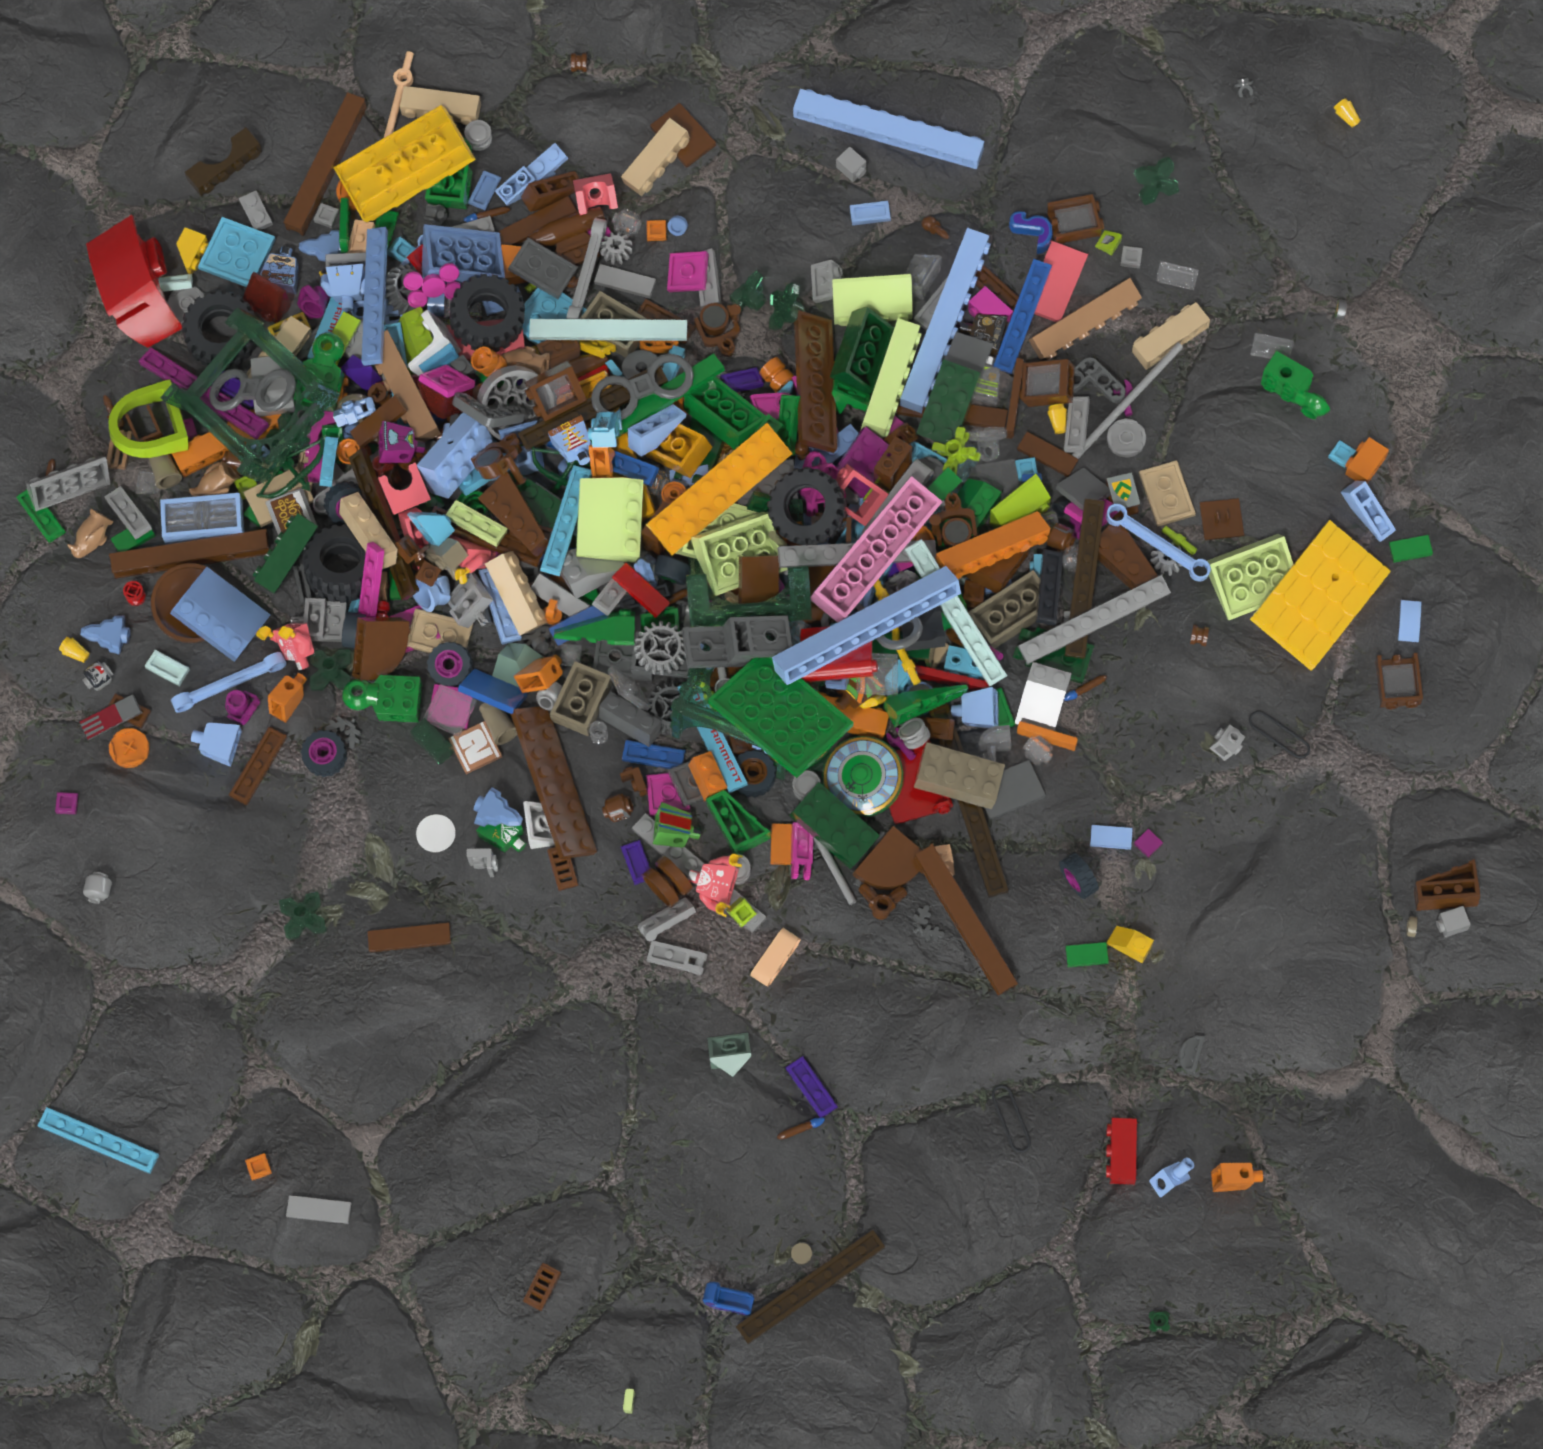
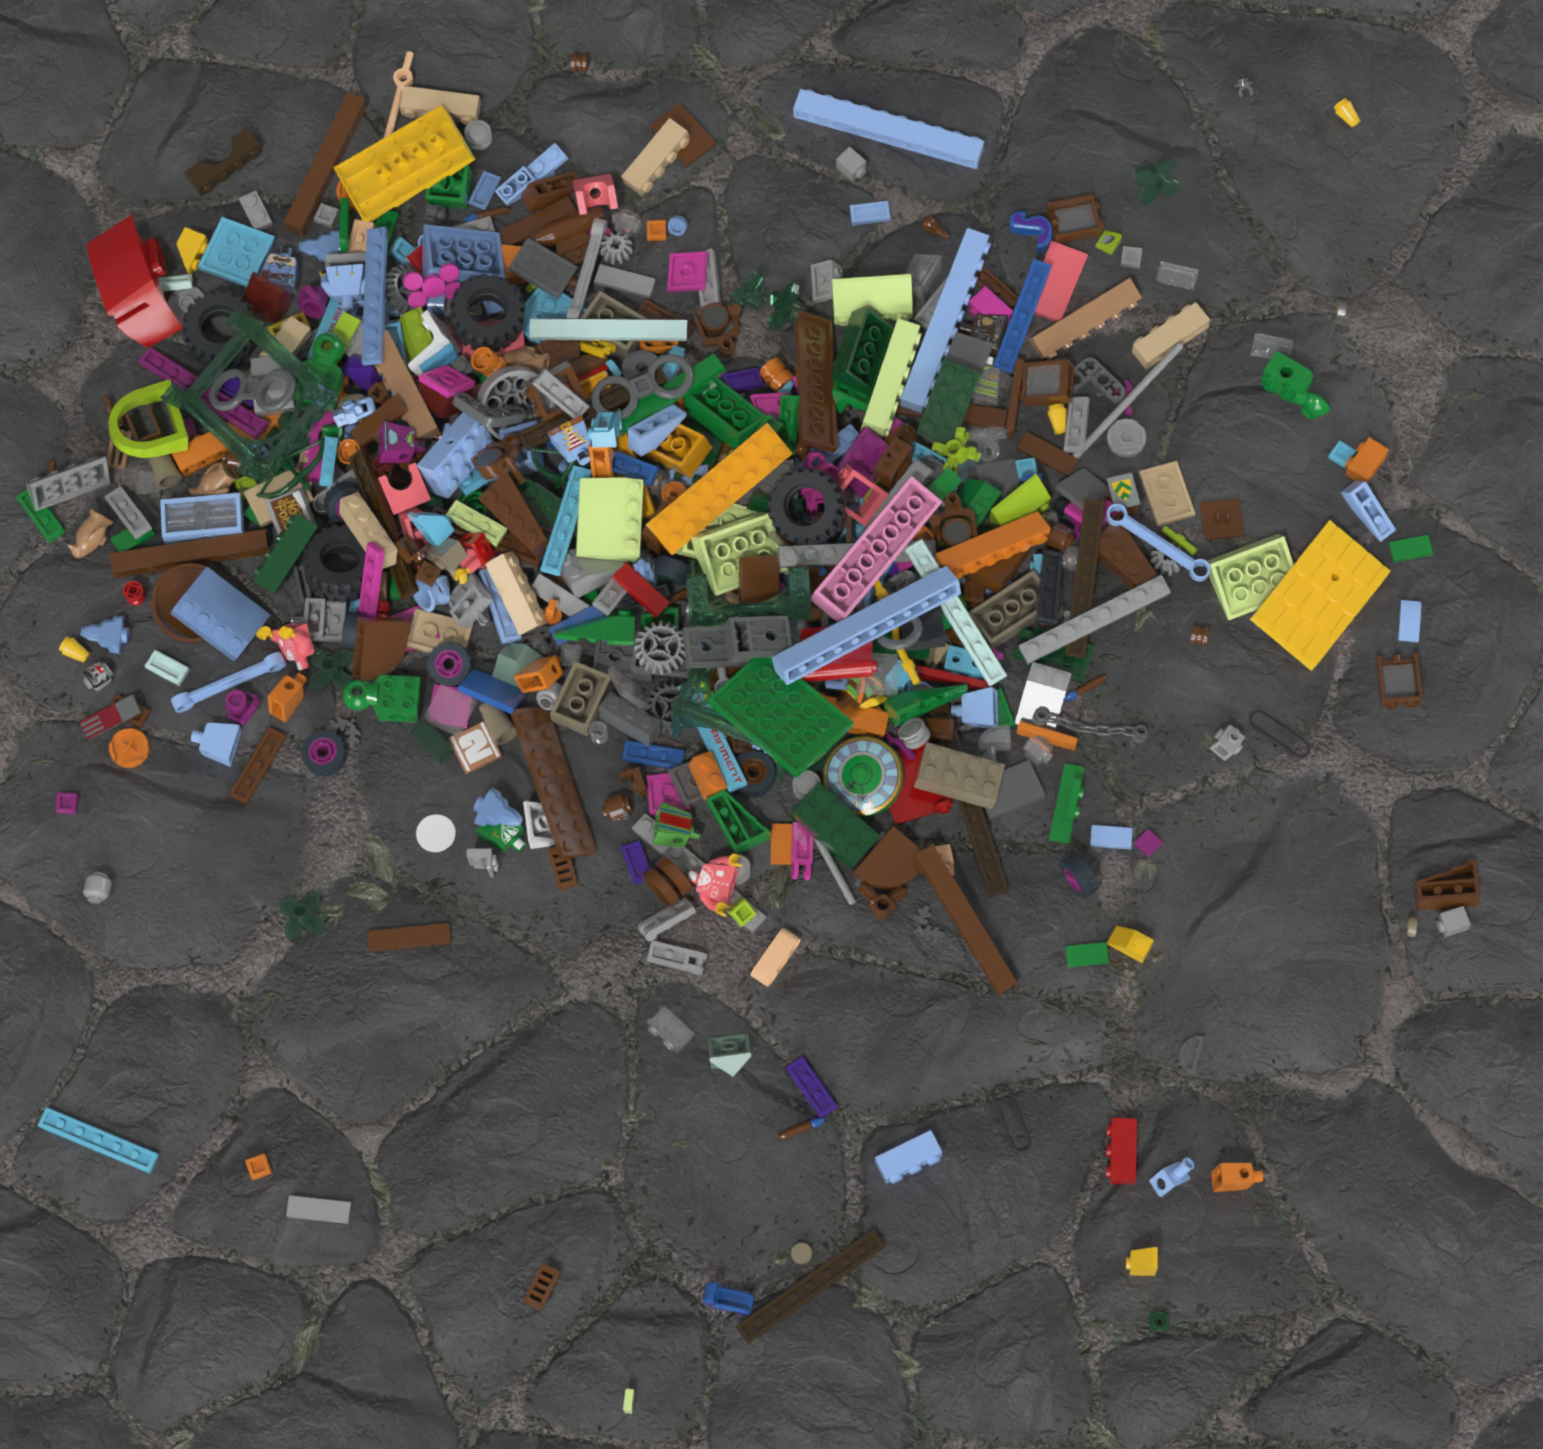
none -> red bracket [459,532,494,565]
none -> light grey tile [532,368,590,419]
none -> clear bracket [647,1006,694,1053]
none -> reddish brown piece [794,564,828,576]
none -> light blue brick [875,1130,942,1184]
none -> dark grey piece [1032,709,1148,743]
none -> green bracket [1049,763,1084,844]
none -> yellow slope [1126,1247,1158,1276]

